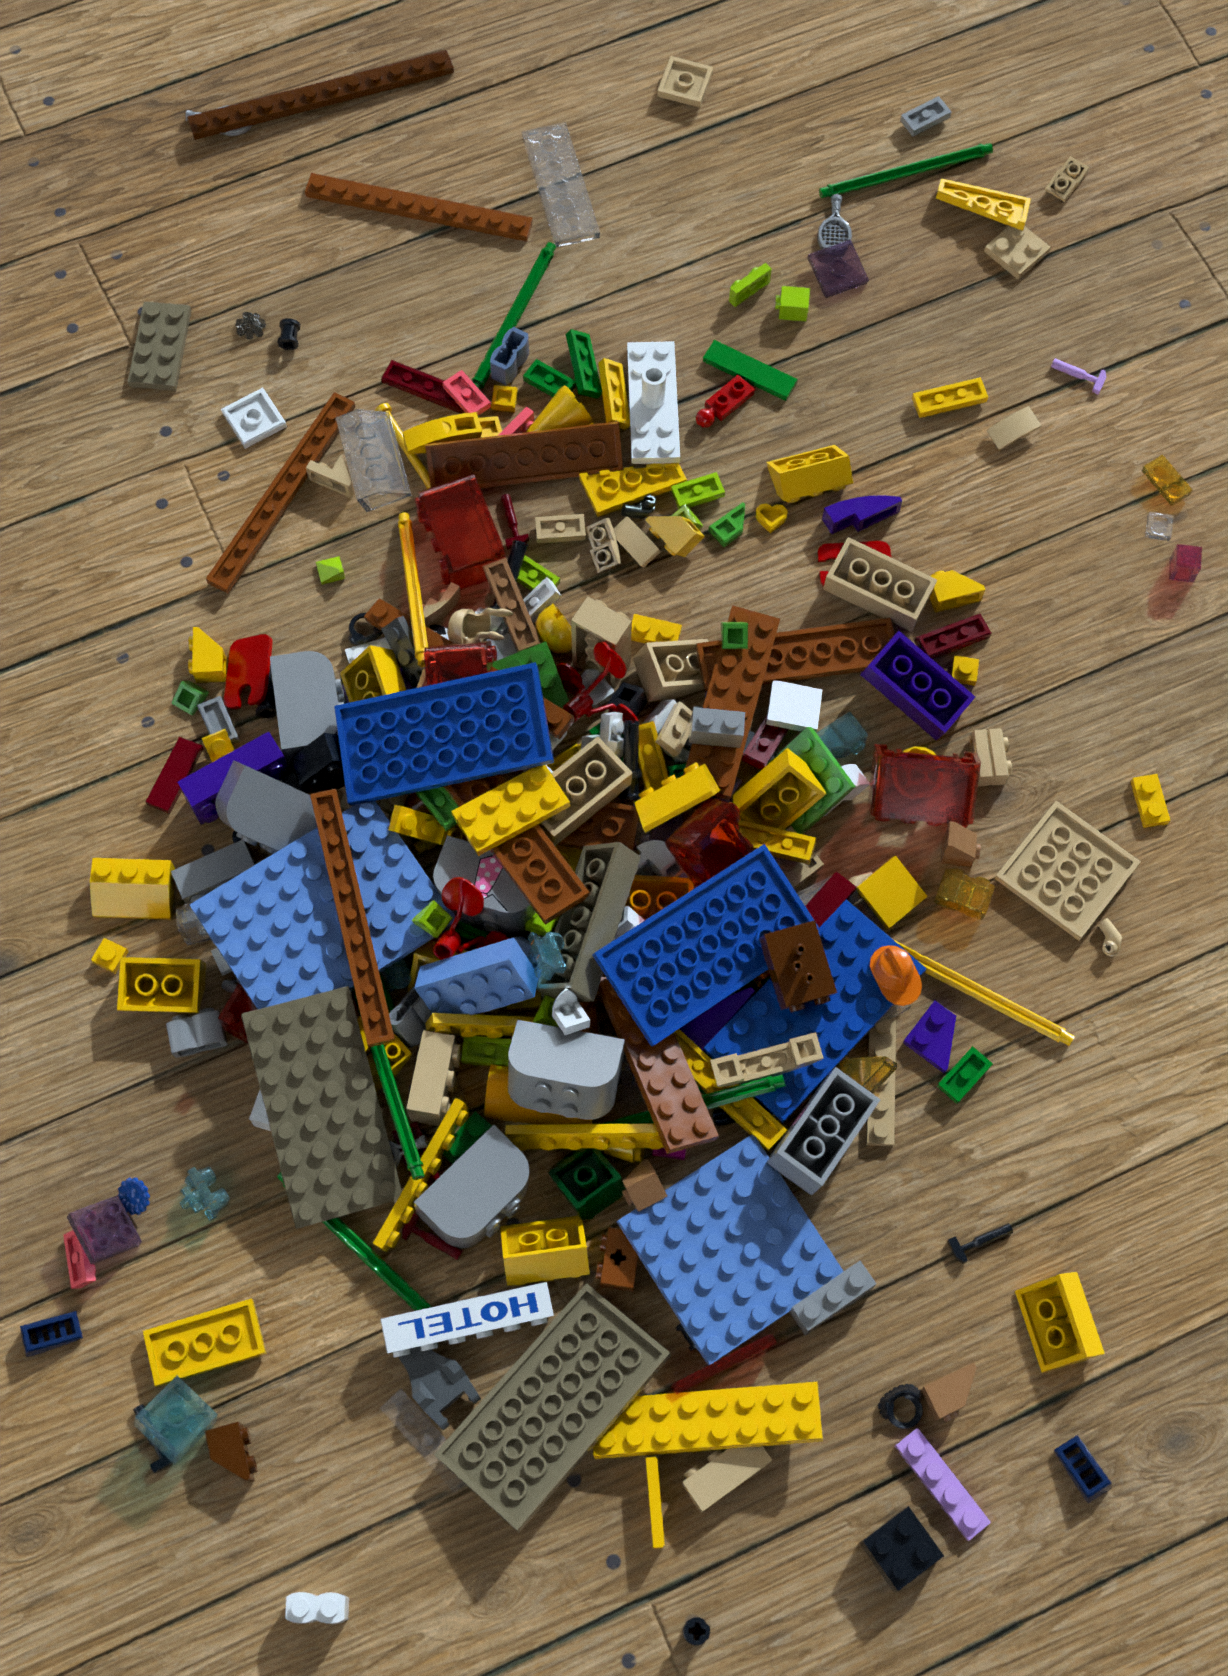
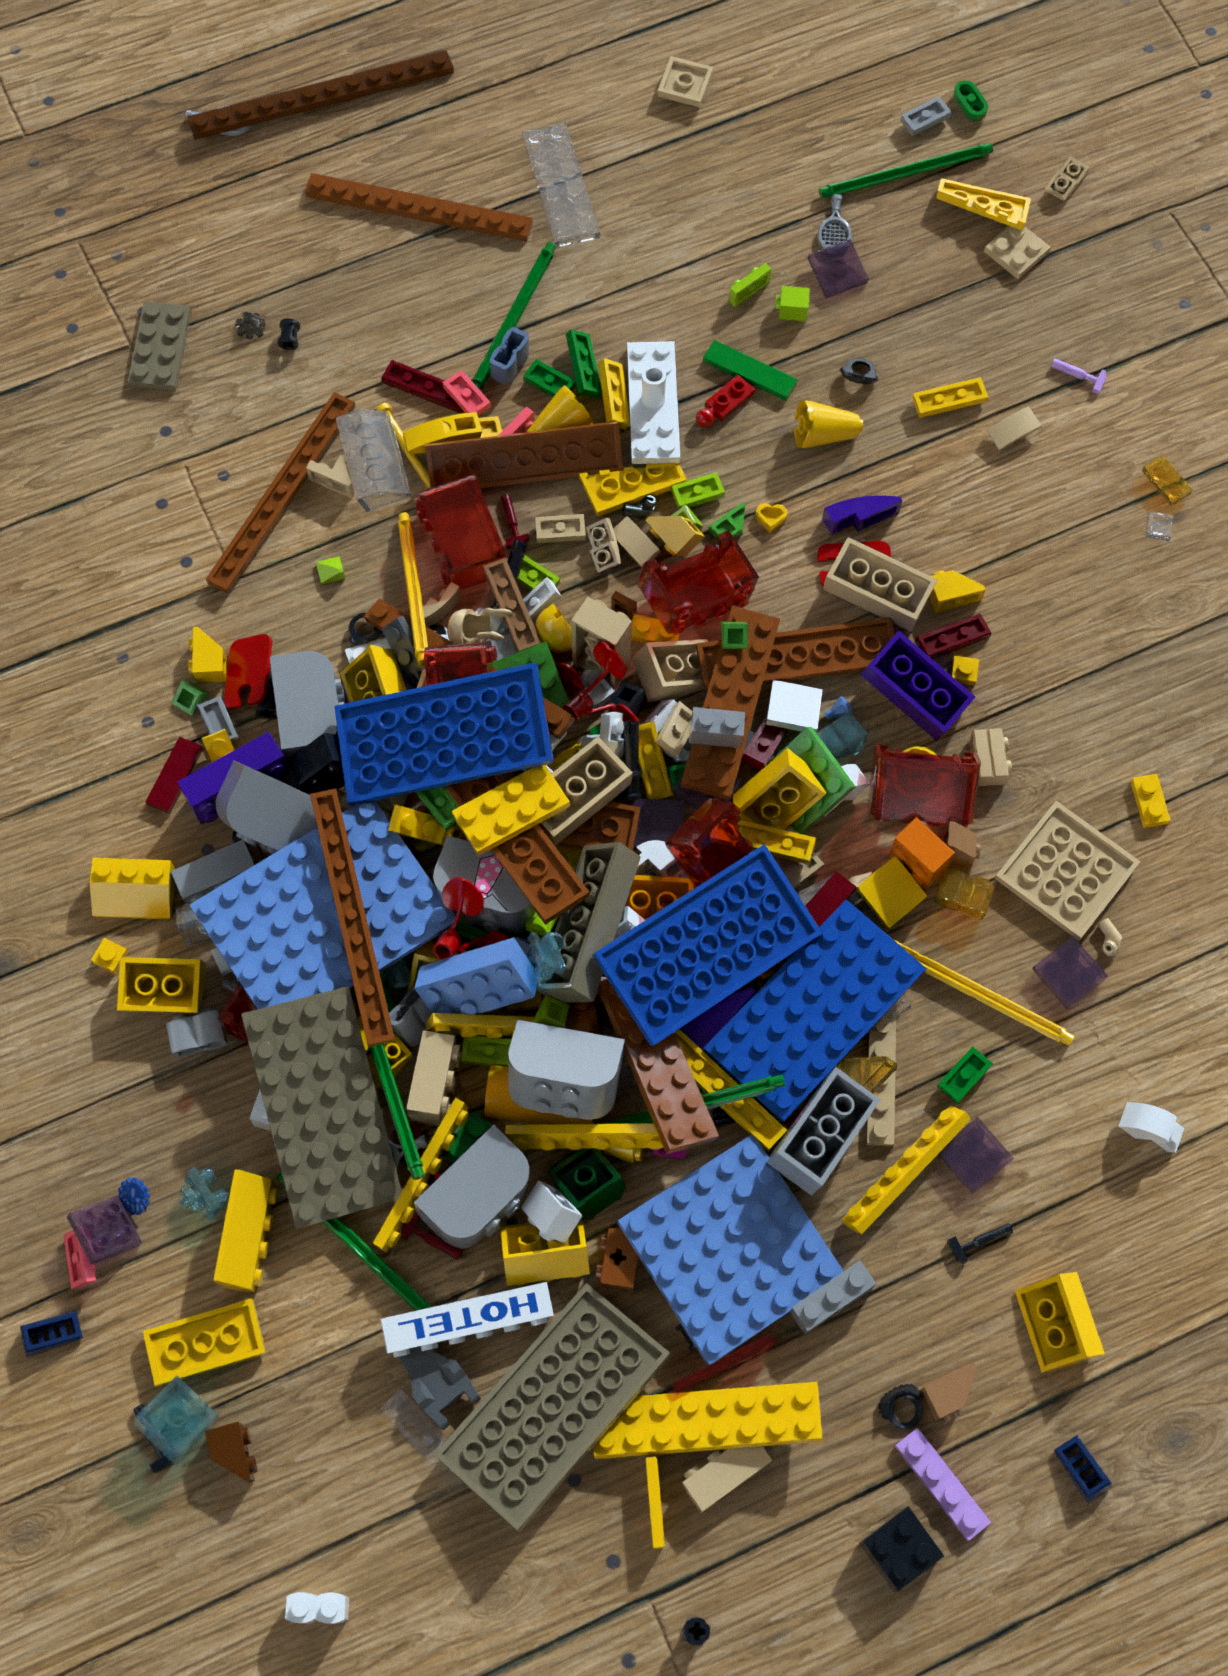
white tile [221,388,287,449] -> none
lime slope [412,900,453,938] -> none
yellow tile [491,385,518,412] -> none
white plate [552,988,590,1035] -> none
medium nougat slope [622,1158,667,1212] -> none
yellow slope [634,762,720,833] -> none
tan slope [710,1032,823,1087] -> none
reddish brown piece [759,920,837,1013] -> none
yellow slope [767,445,853,503] -> none
orange piece [870,945,922,1006] -> none
dark purple wing [903,1000,956,1074] -> none
clear pink brick [1169,544,1202,582] -> none
none -> yellow slope [213,1169,278,1293]
none -> white brick [521,1180,582,1244]
none -> reddish brown tile [611,591,637,620]
none -> clear red windscreen [638,530,759,635]
none -> yellow cone [794,400,863,449]
none -> medium blue rock [824,696,852,721]
none -> black piece [840,358,878,385]
none -> yellow plate [841,1105,971,1235]
none -> orange brick [889,817,955,890]
none -> clear purple tile [938,1117,1014,1194]
none -> green plate [953,80,988,121]
none -> clear purple tile [1032,936,1108,1009]
none -> white brick [1119,1102,1184,1153]

